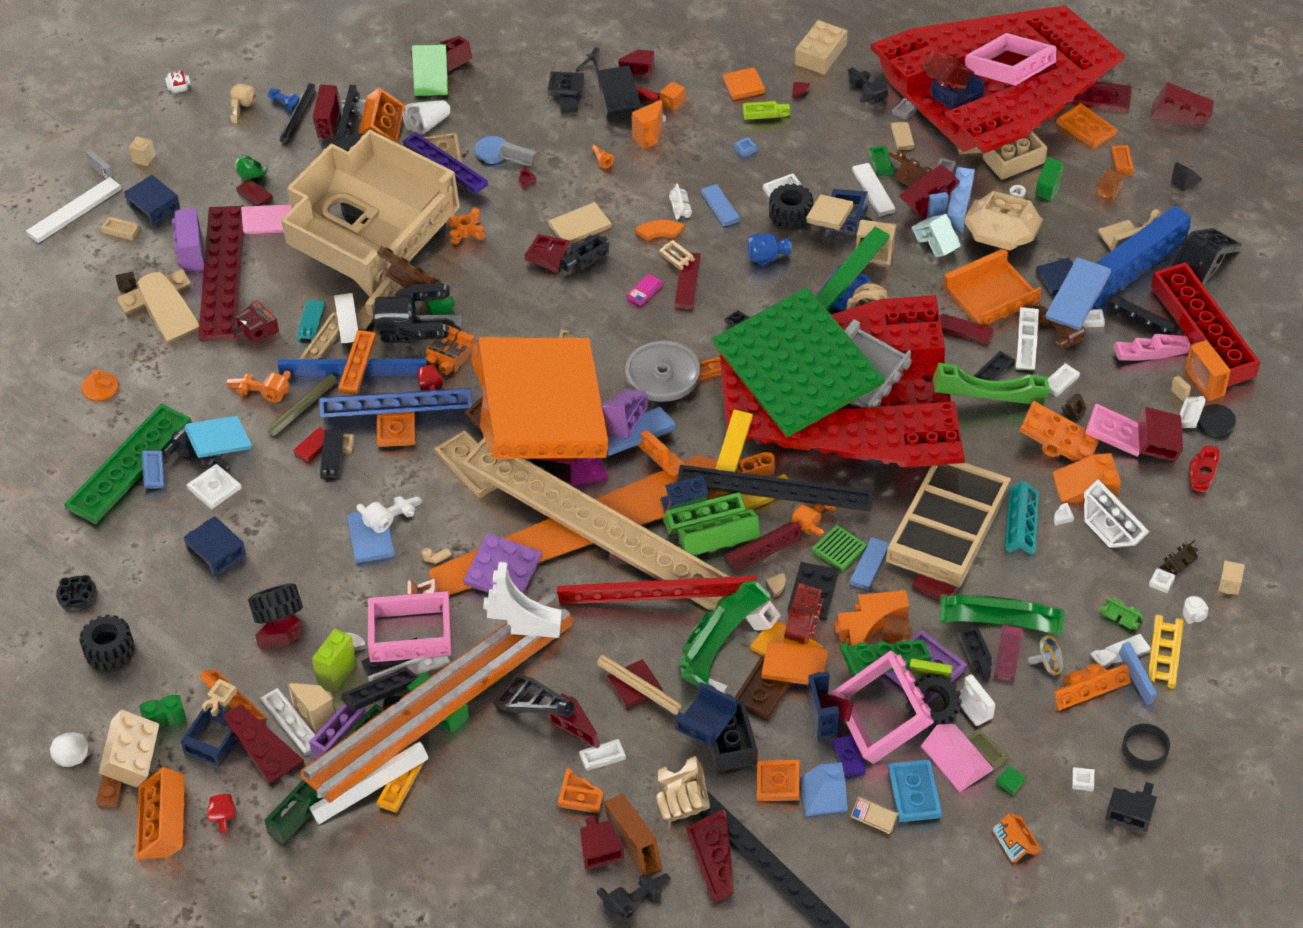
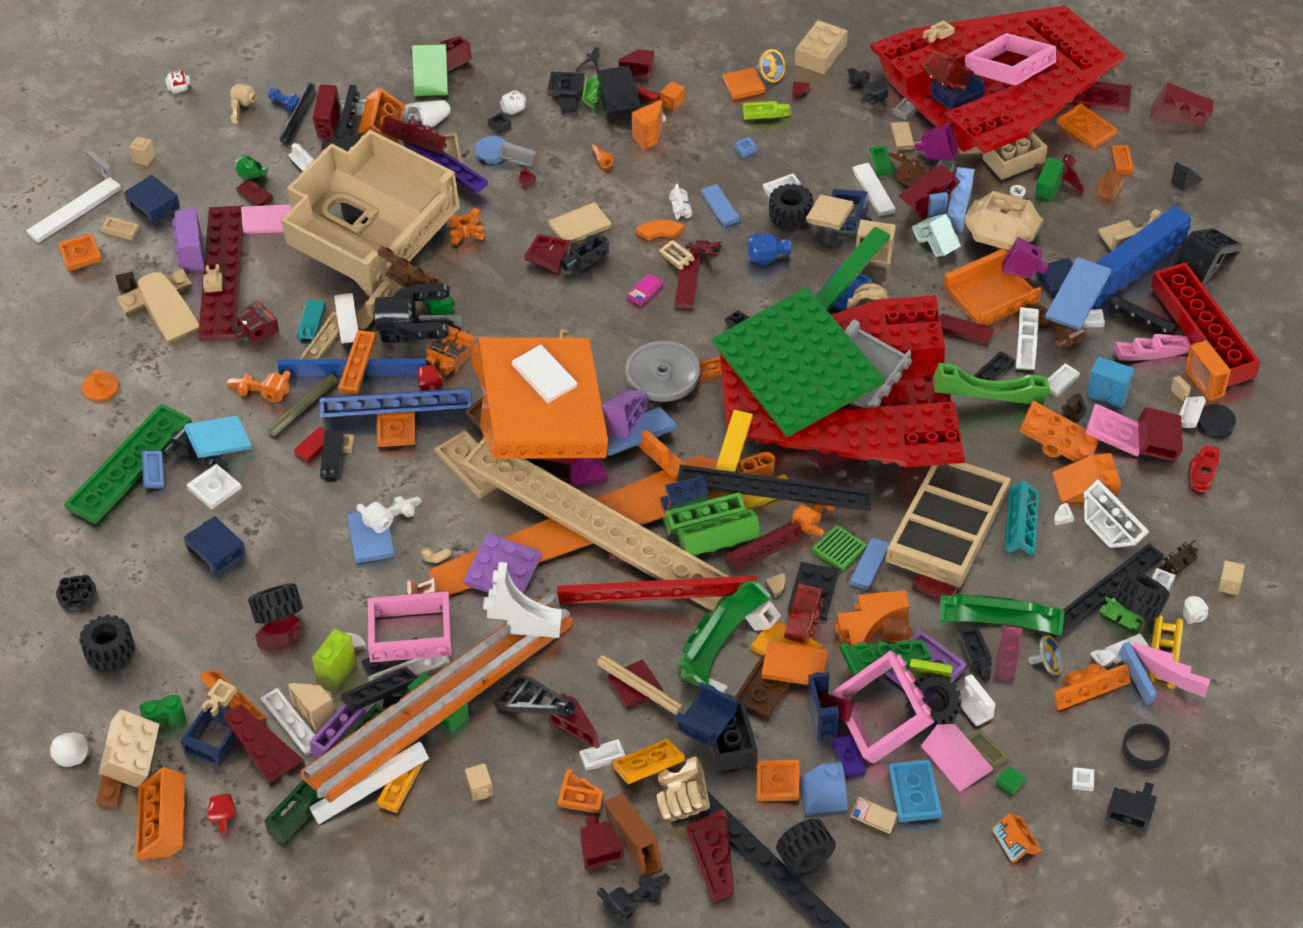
none -> orange plate [57,233,102,271]
none -> tan plate [203,264,223,292]
none -> white hinge [288,143,314,171]
none -> dark red bracket [381,116,446,154]
none -> tan brick [465,763,493,801]
none -> black tile [487,113,511,133]
none -> white head [500,90,526,115]
none -> white tile [511,345,578,403]
none -> bright green hinge [582,75,600,109]
none -> light orange tile [611,739,686,784]
none -> dark red piece [685,240,721,256]
none -> shield [757,49,785,83]
none -> black tyre [776,818,836,874]
none -> magenta torso [915,123,959,160]
none -> tan plate [923,20,954,42]
none -> magenta torso [1002,237,1048,279]
none -> dark red piece [1034,154,1084,193]
none -> black tile [1039,543,1164,642]
none -> dark azure brick [1086,356,1135,408]
none -> black tyre [1113,571,1170,618]
none -> bright pink slope [1132,642,1210,697]

